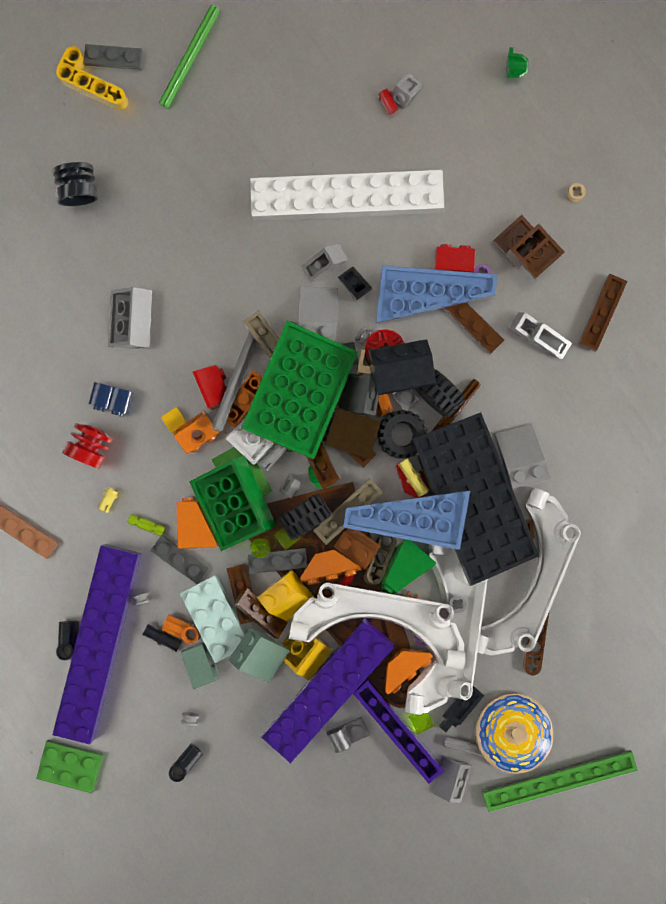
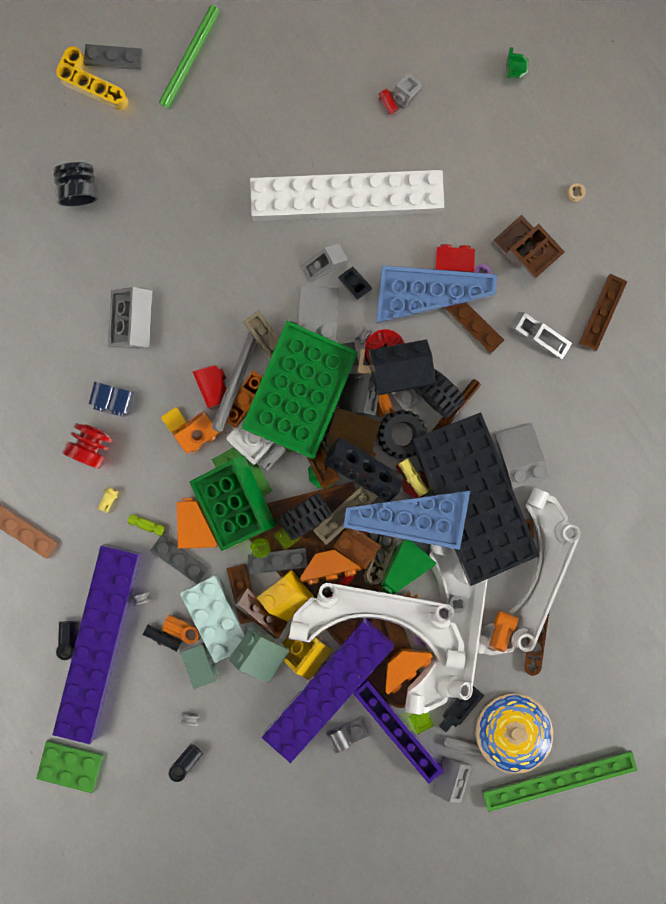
light grey plate [279,475,301,499] -> none
none -> black brick [324,437,404,502]
none -> orange piece [488,610,518,653]

